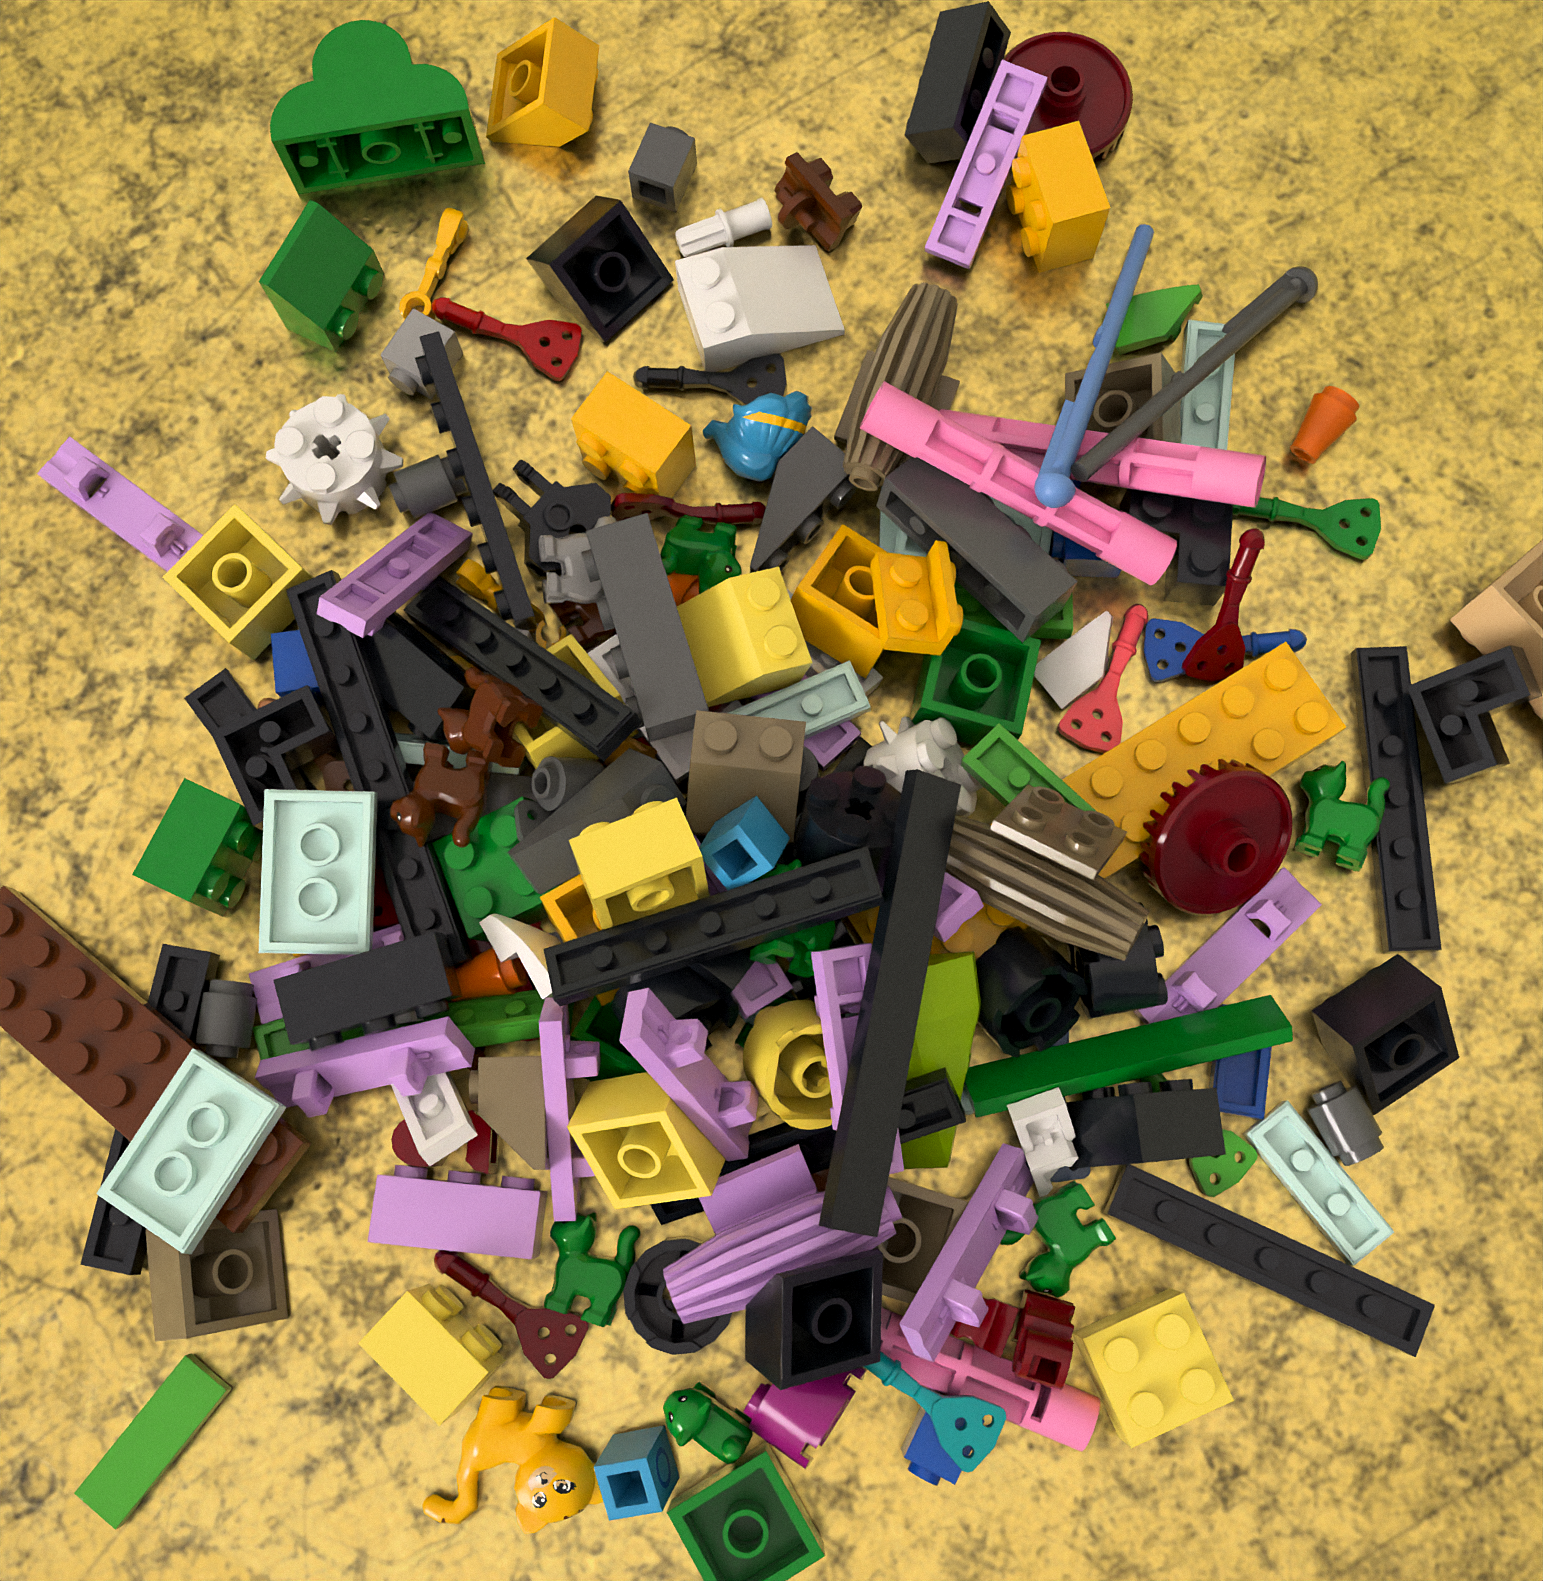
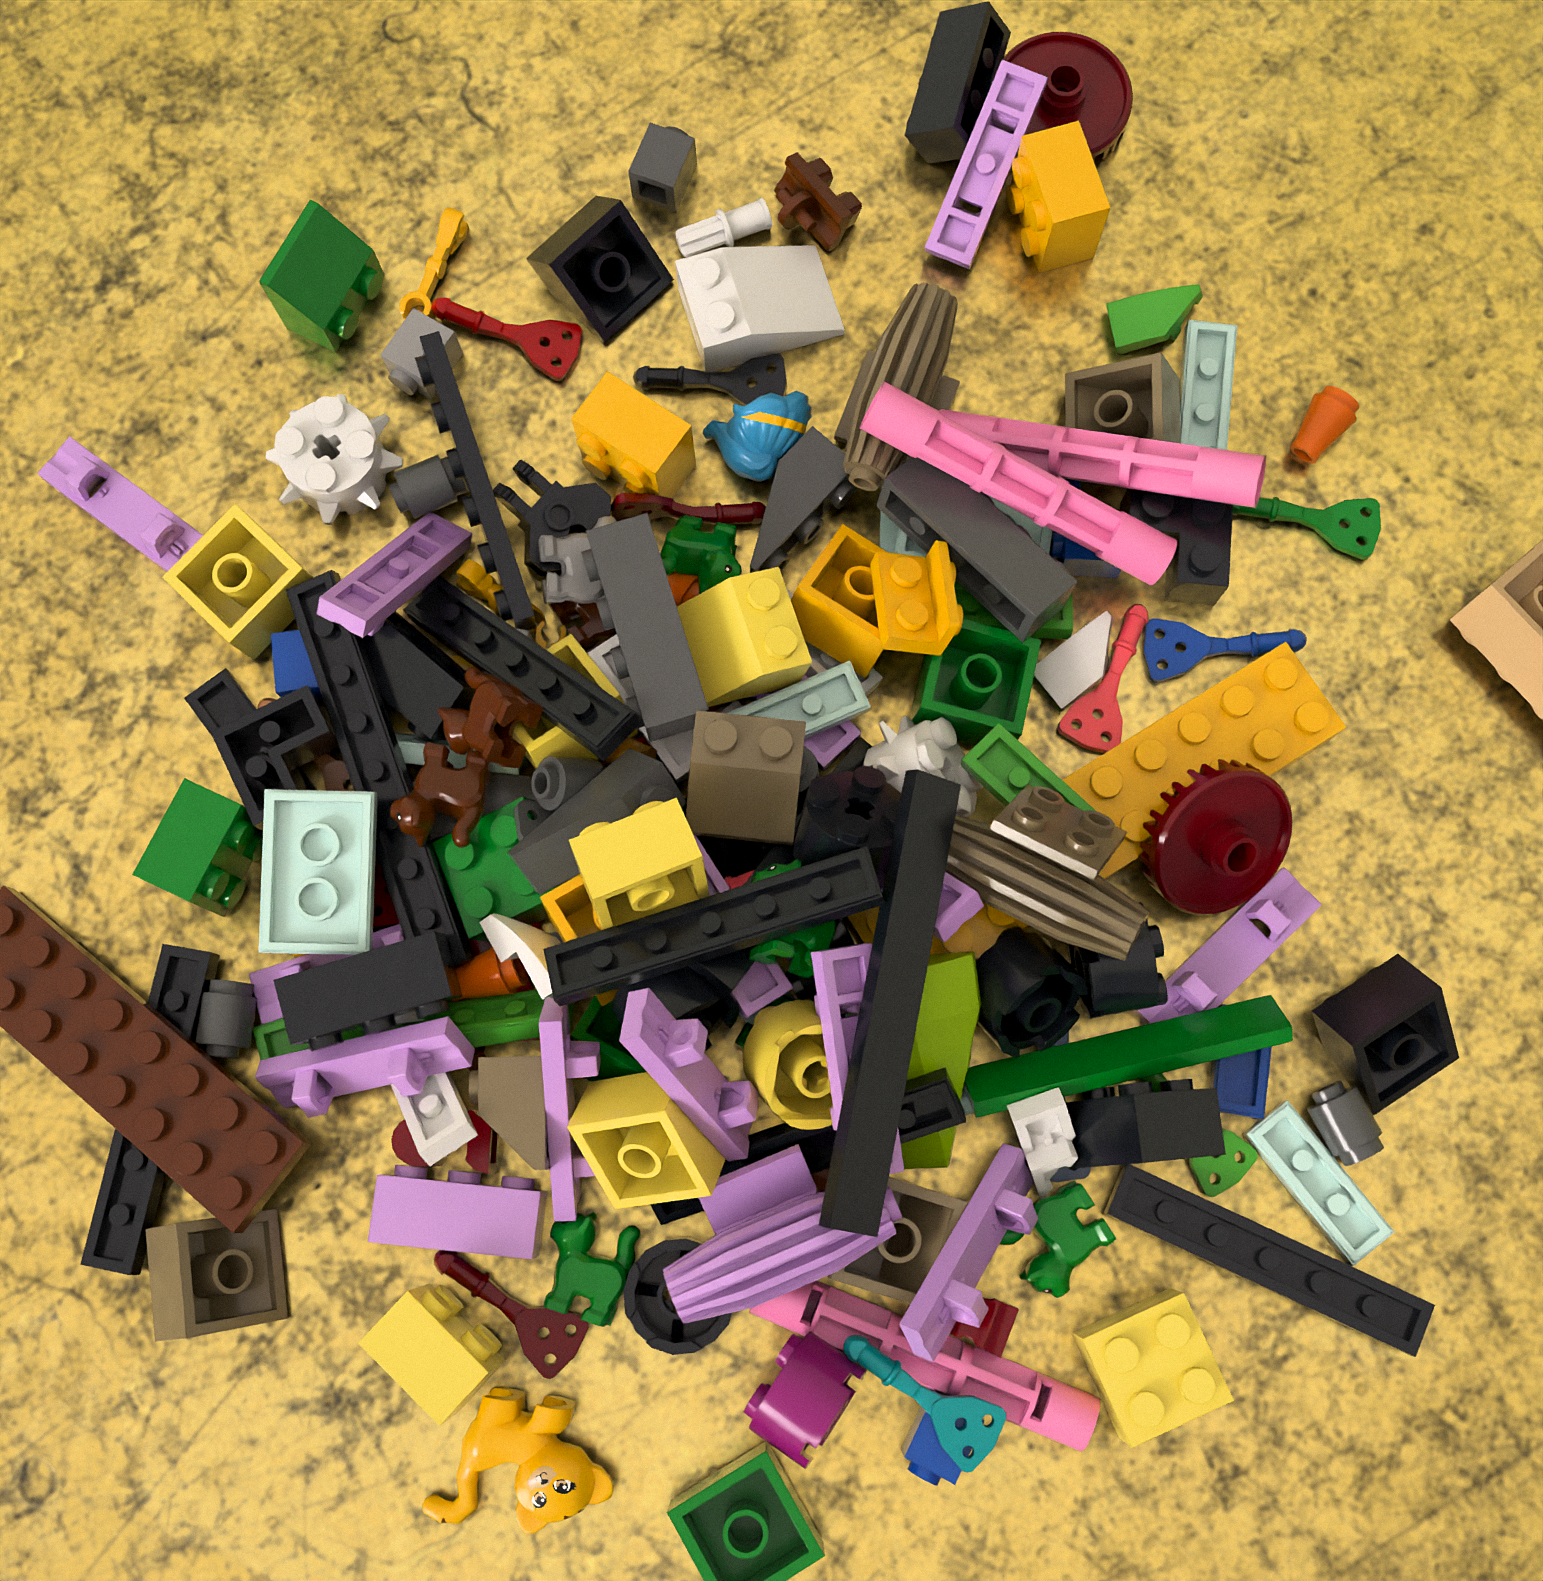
bright green tile [74,1353,232,1530] -> none
light aqua tile [96,1048,286,1254] -> none
green brick [270,20,485,195] -> none
yellow slope [486,17,599,147] -> none
dark azure brick [593,1425,680,1521] -> none
green animal [663,1381,753,1465] -> none
dark azure brick [699,796,790,890] -> none
black slope [745,1249,883,1390] -> none
dark red leg [1010,1289,1075,1390] -> none
medium blue bar [1034,224,1154,508] -> none
dark grey bar [1071,266,1318,482] -> none
dark red piece [1182,528,1265,681] -> none
green animal [1294,761,1390,872] -> none
black tile [1351,646,1442,954] -> none
black brick [1407,645,1542,784] -> none

